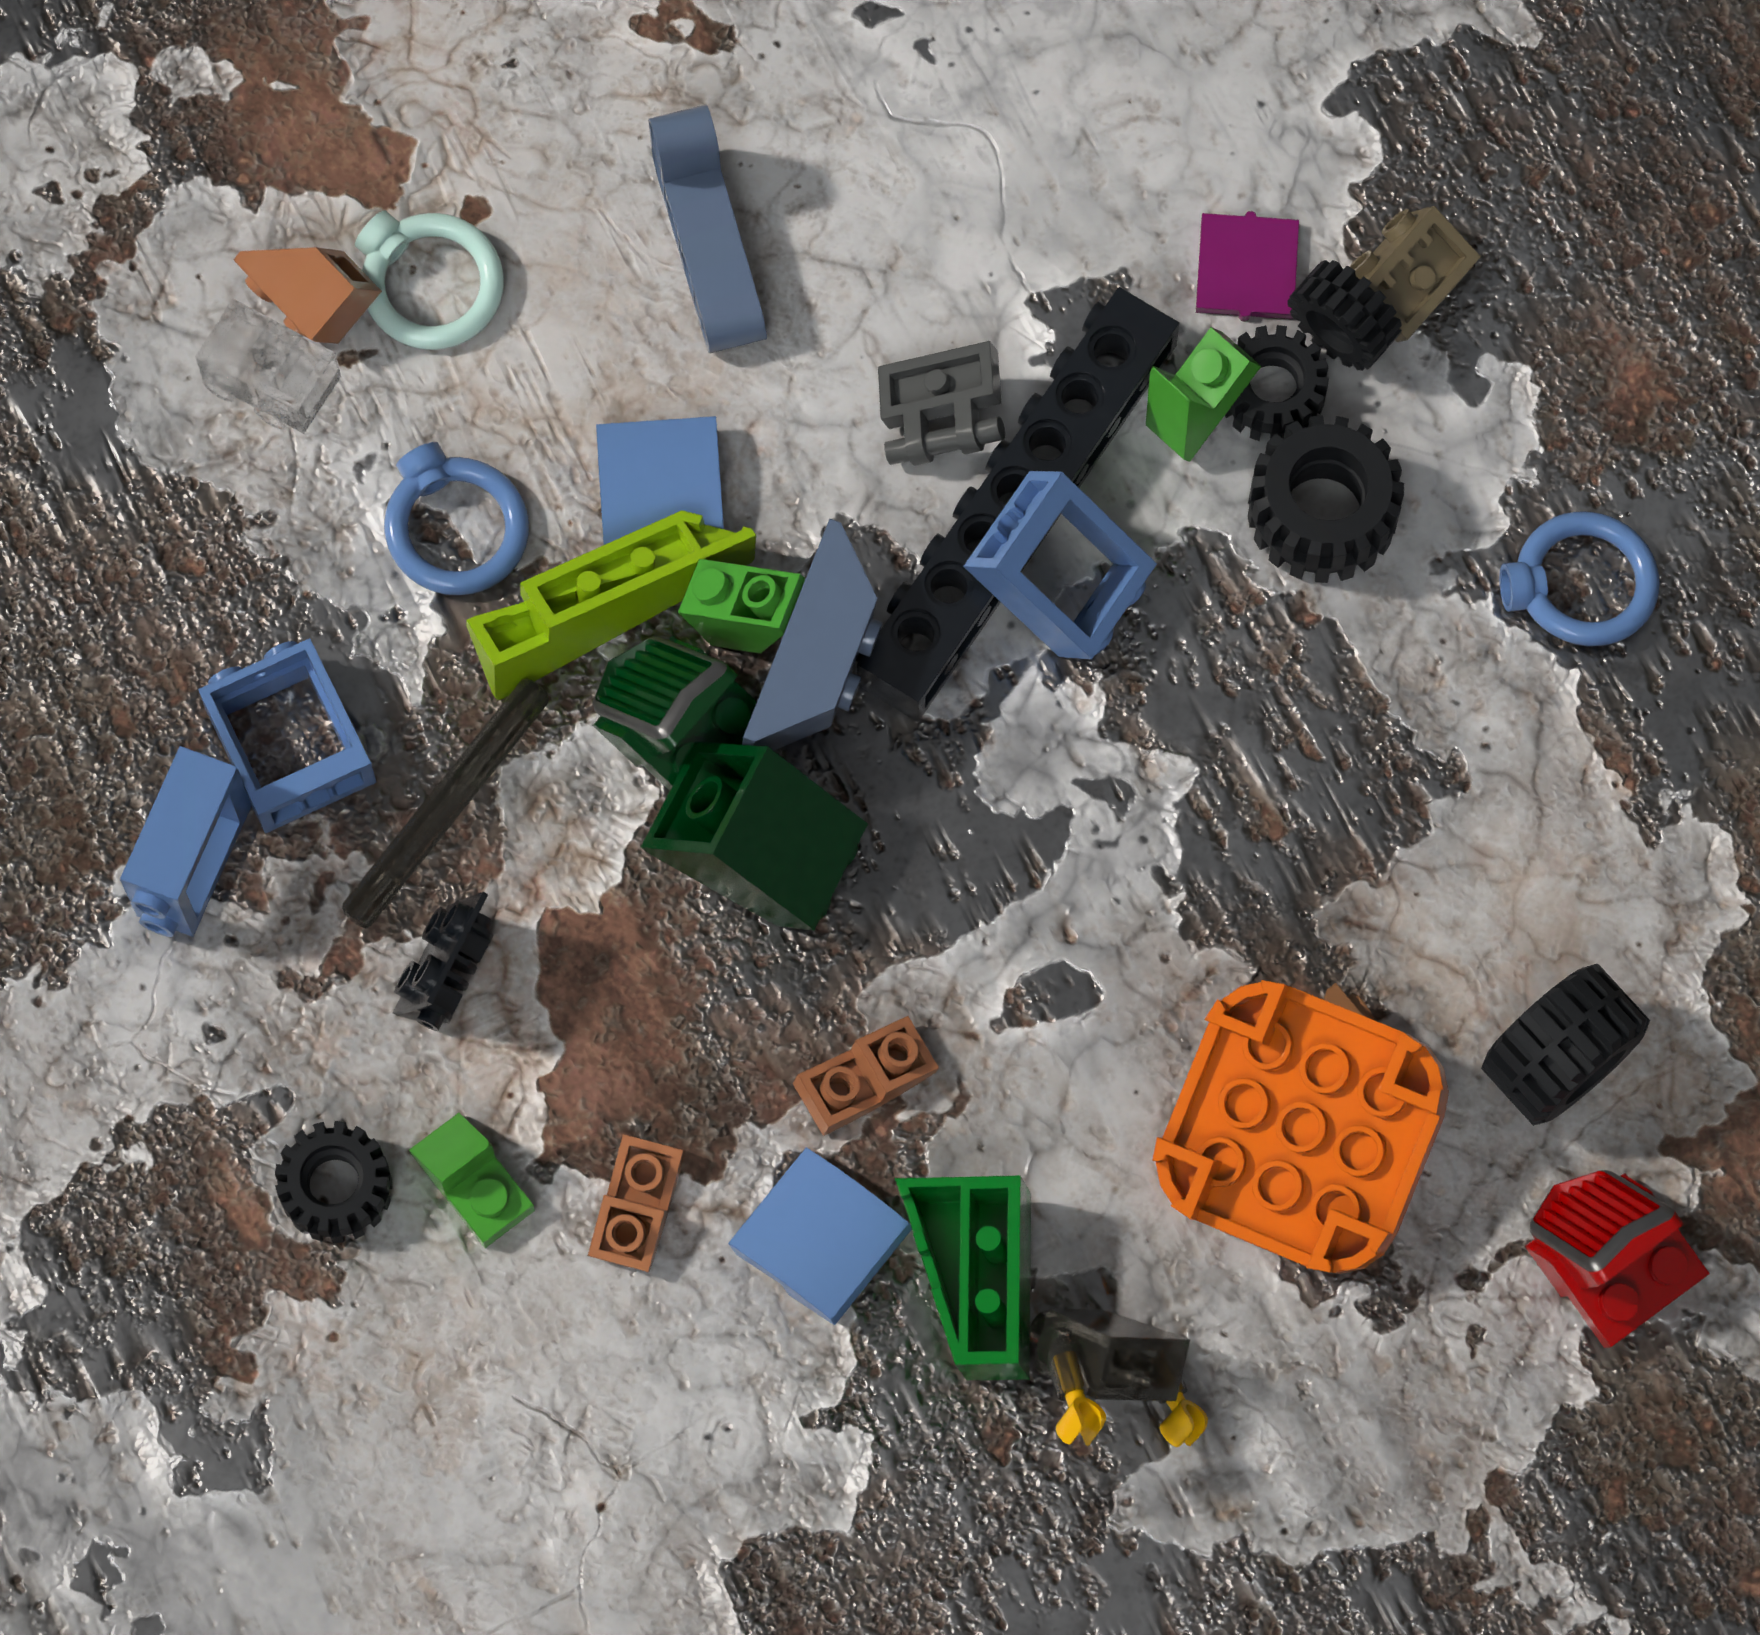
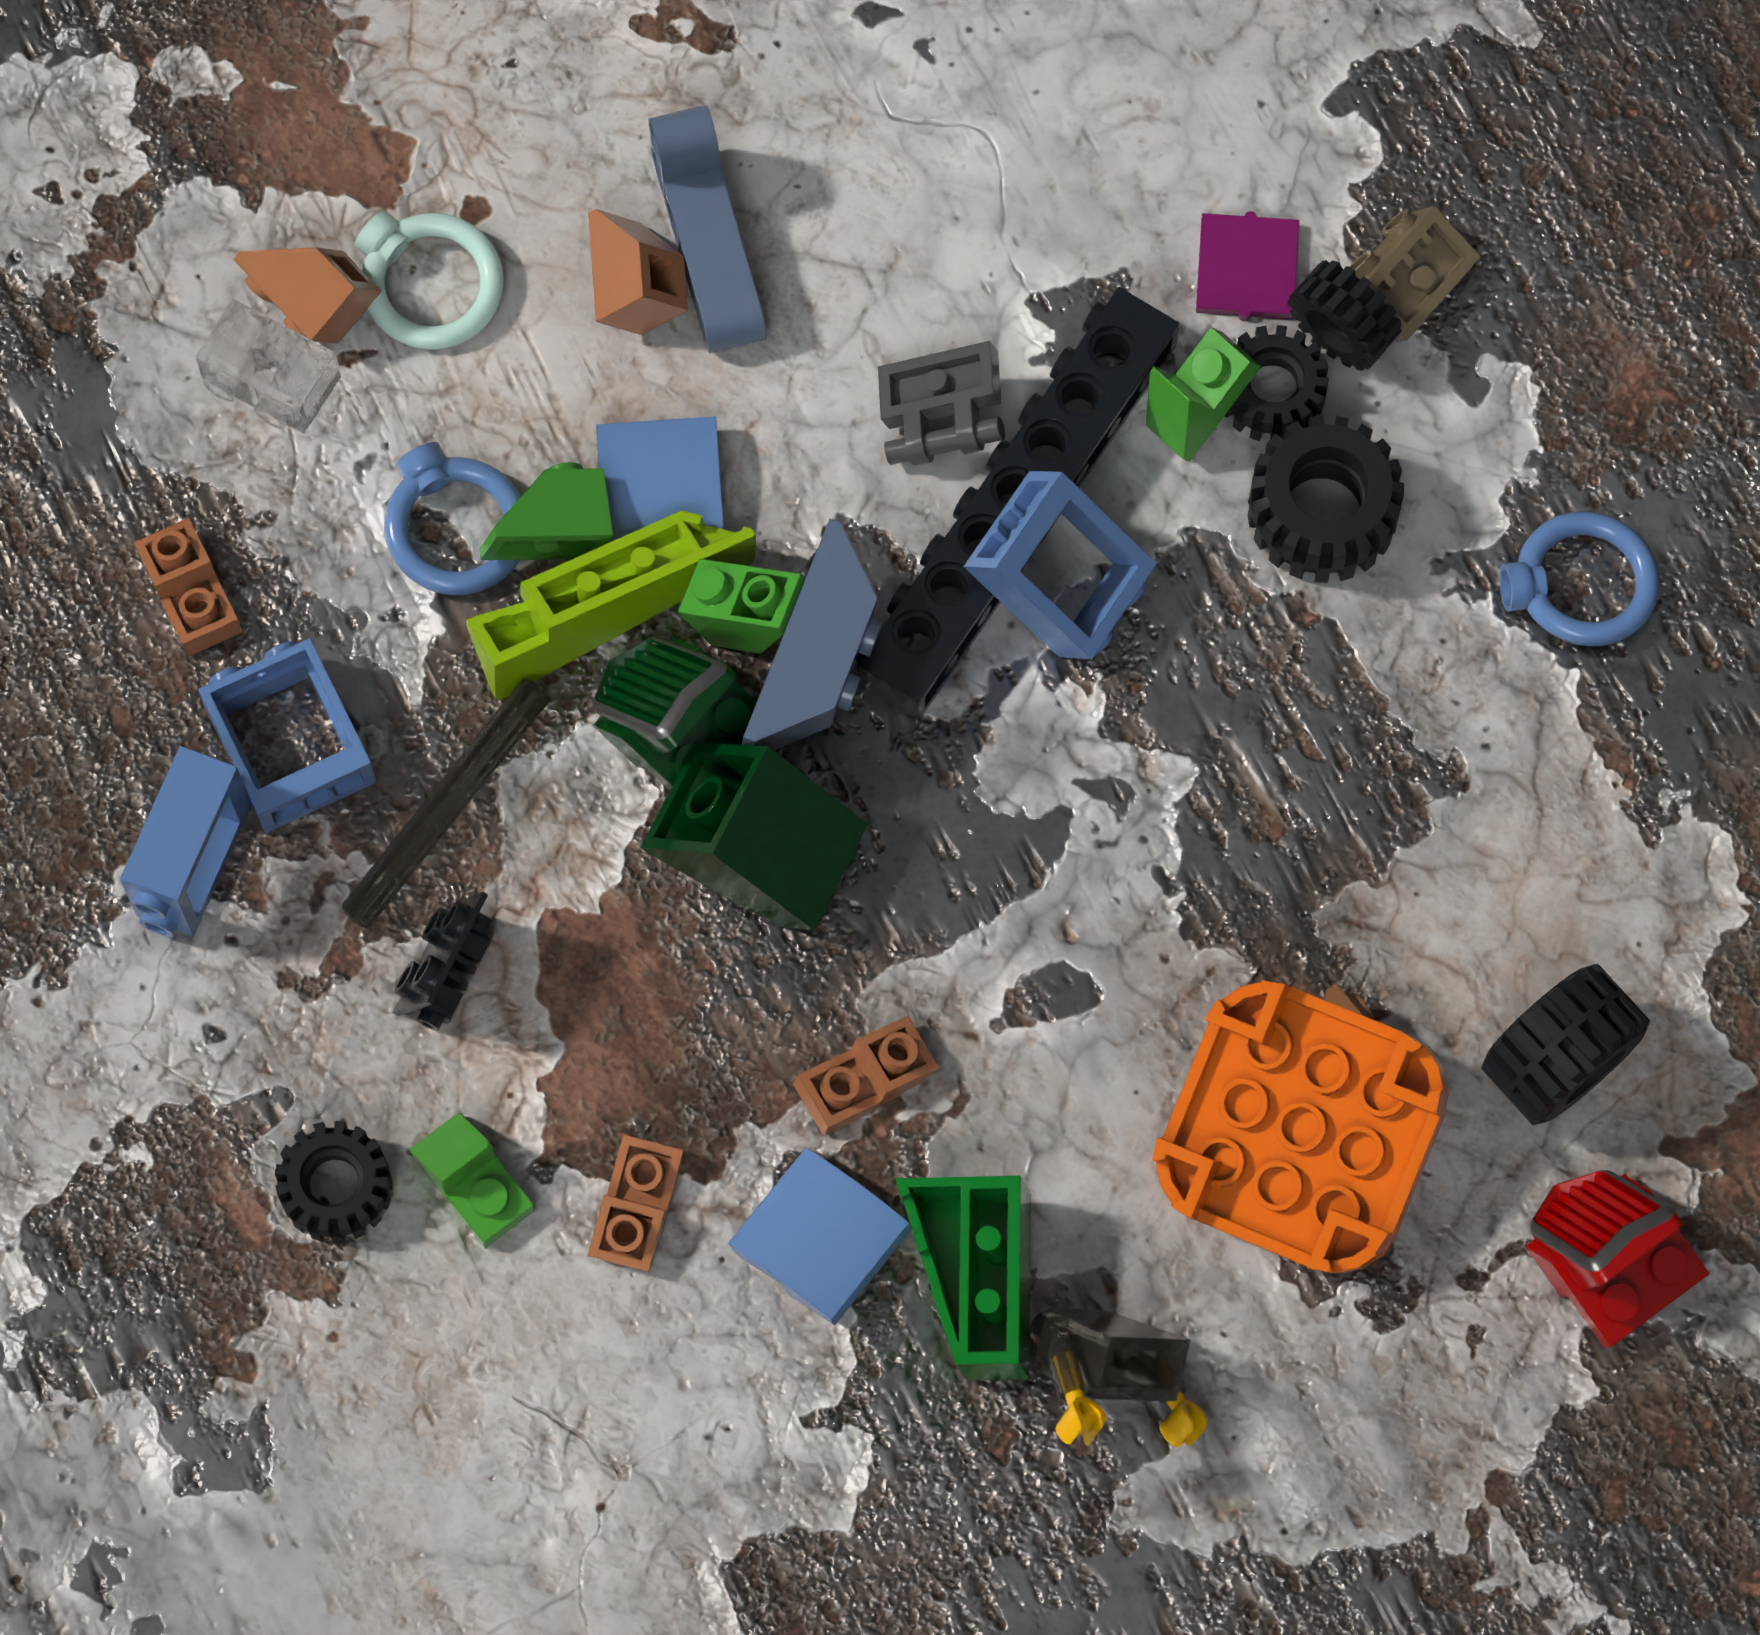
none -> nougat slope [134,518,243,657]
none -> bright green slope [479,462,613,560]
none -> nougat slope [588,209,688,335]

